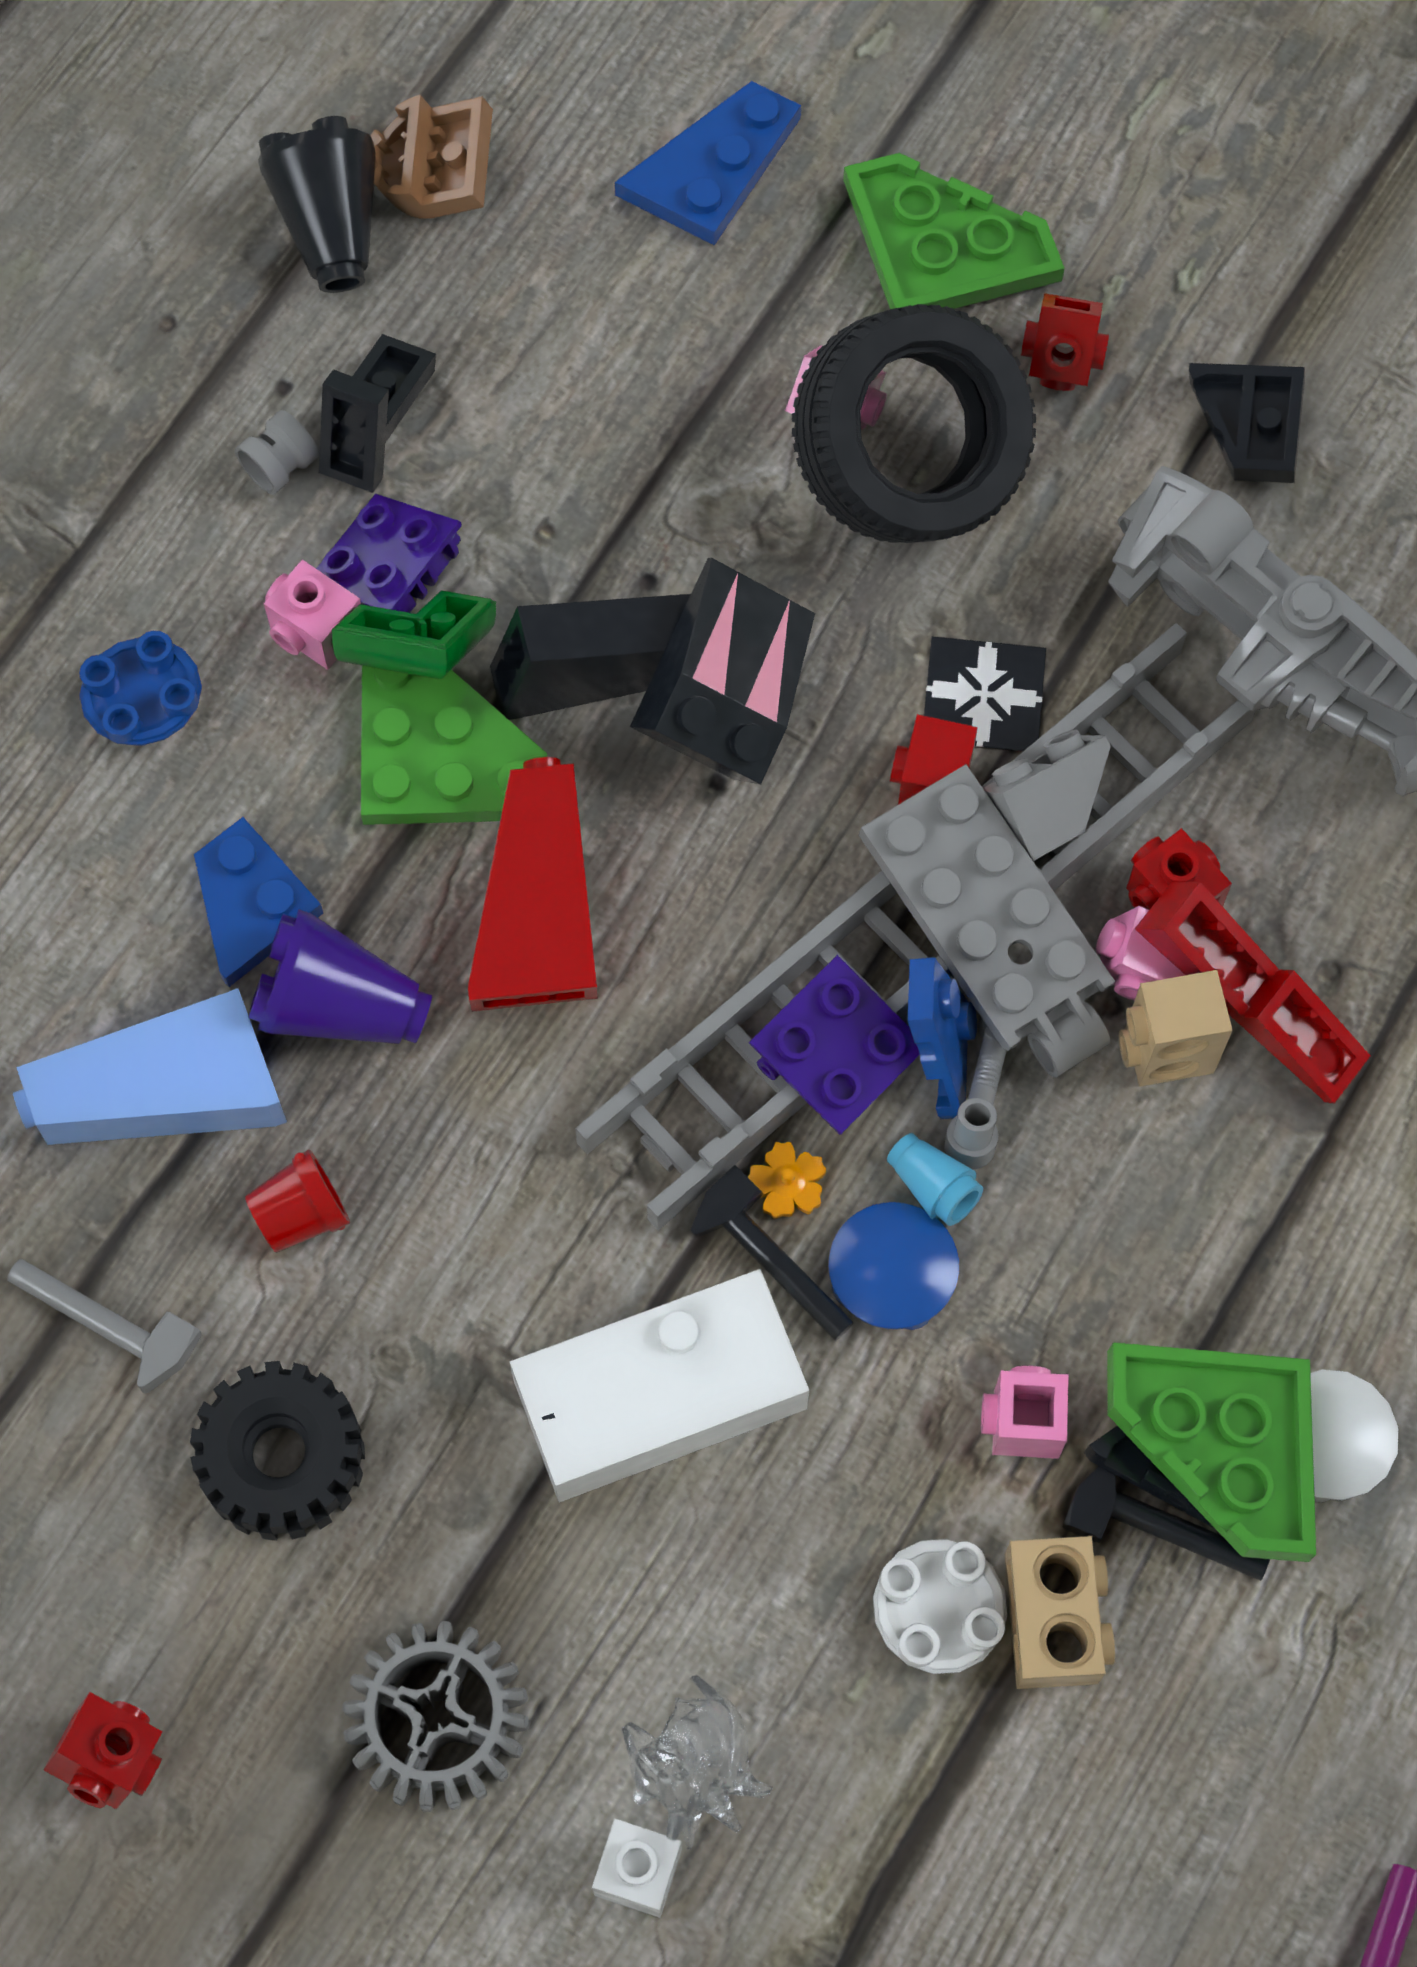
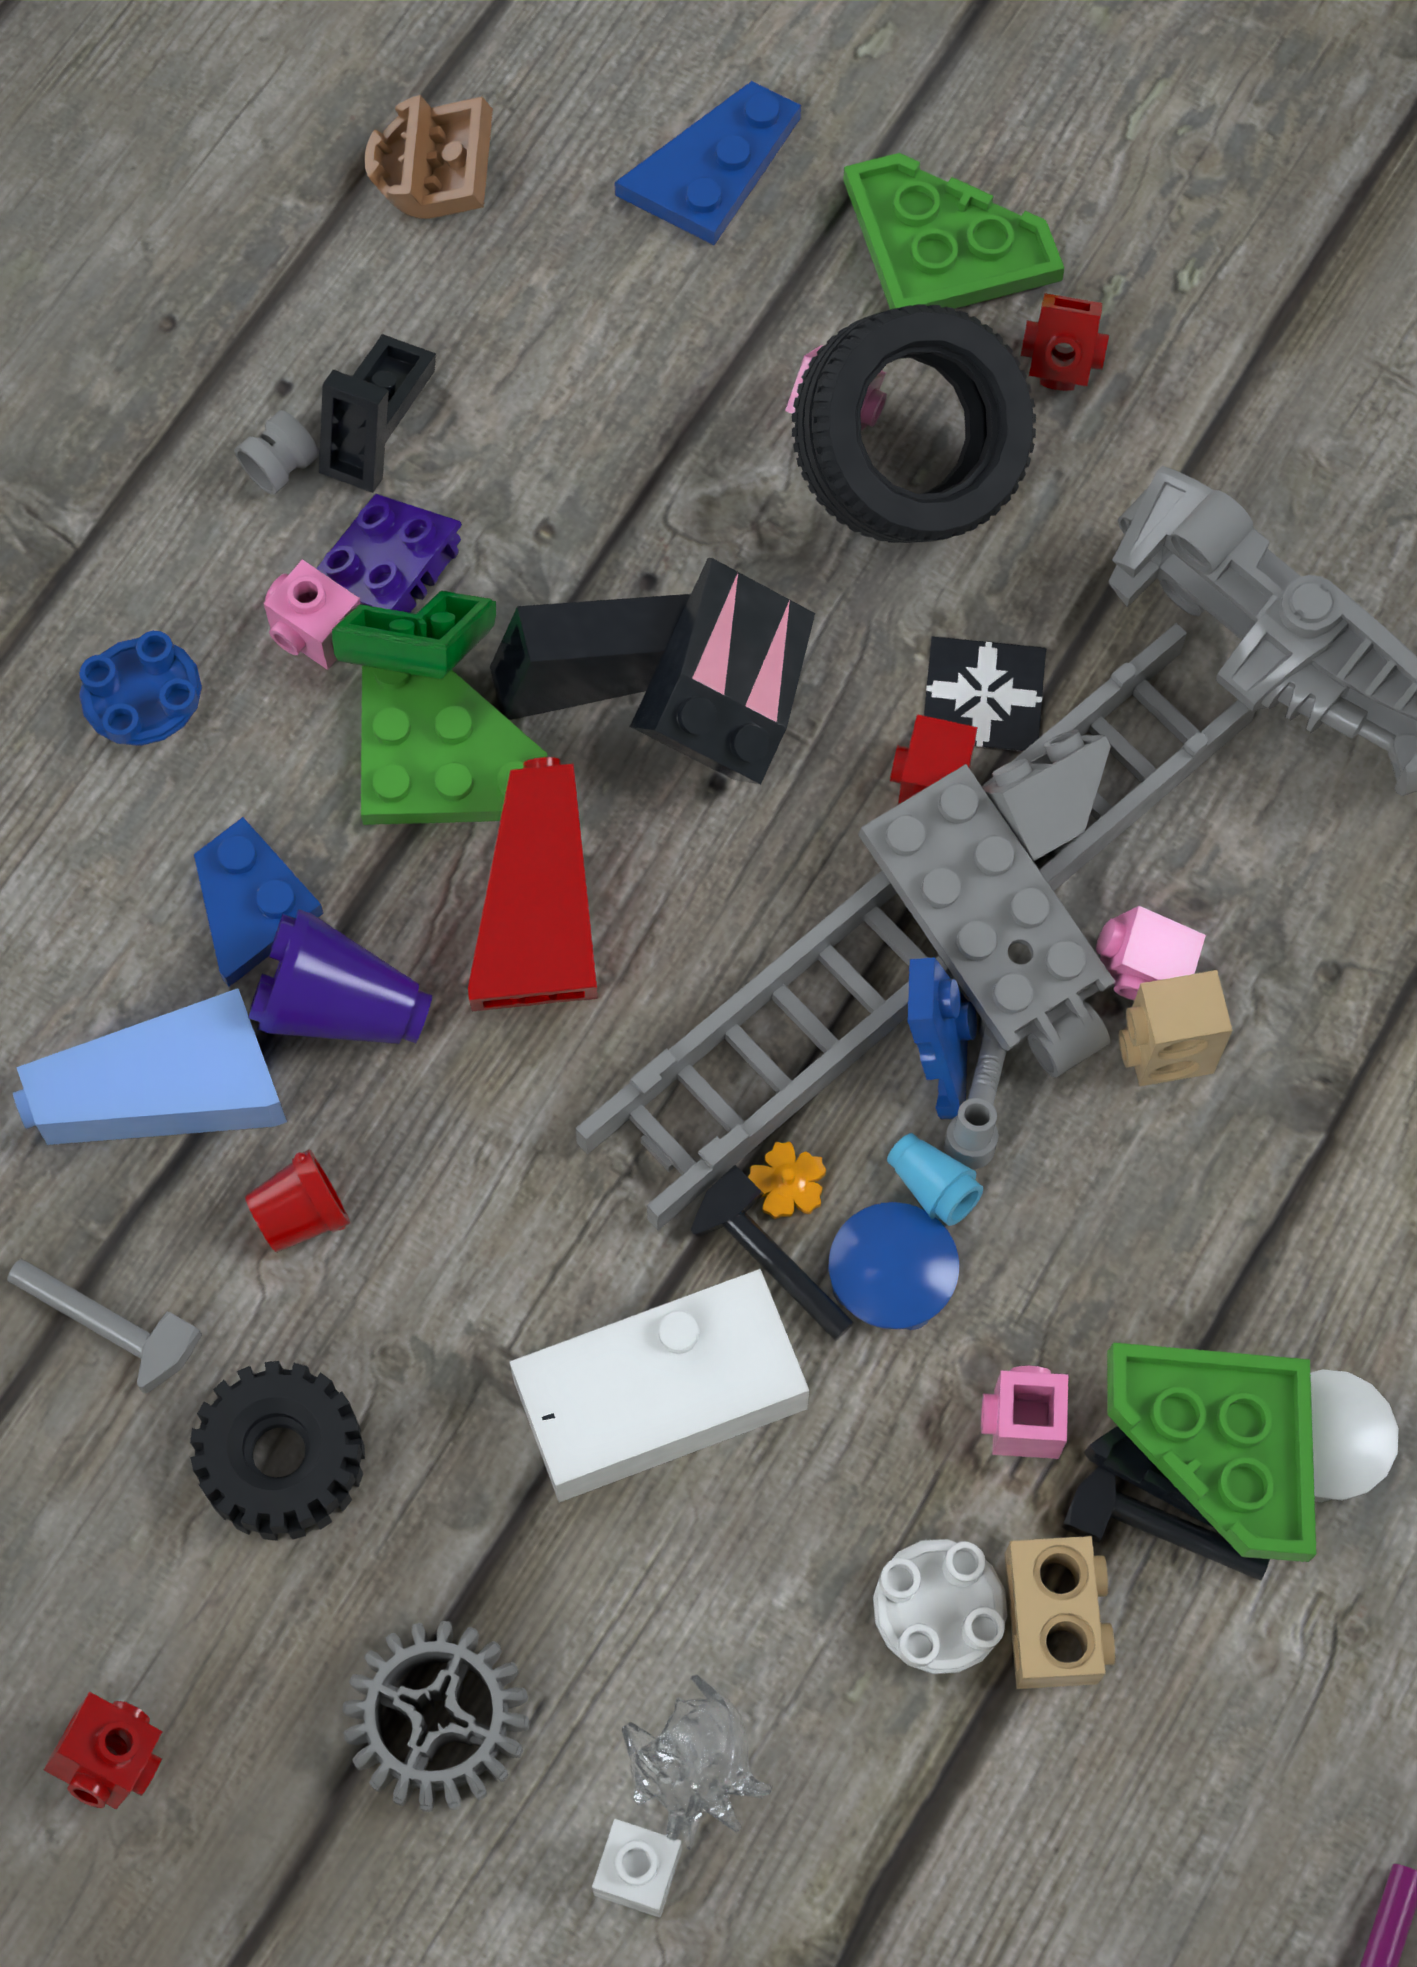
black cone [258,116,376,293] -> none
dark purple hinge [749,955,920,1135] -> none
red brick [1126,828,1232,910] -> none
red slope [1135,882,1371,1104] -> none
black wing [1189,363,1305,483] -> none

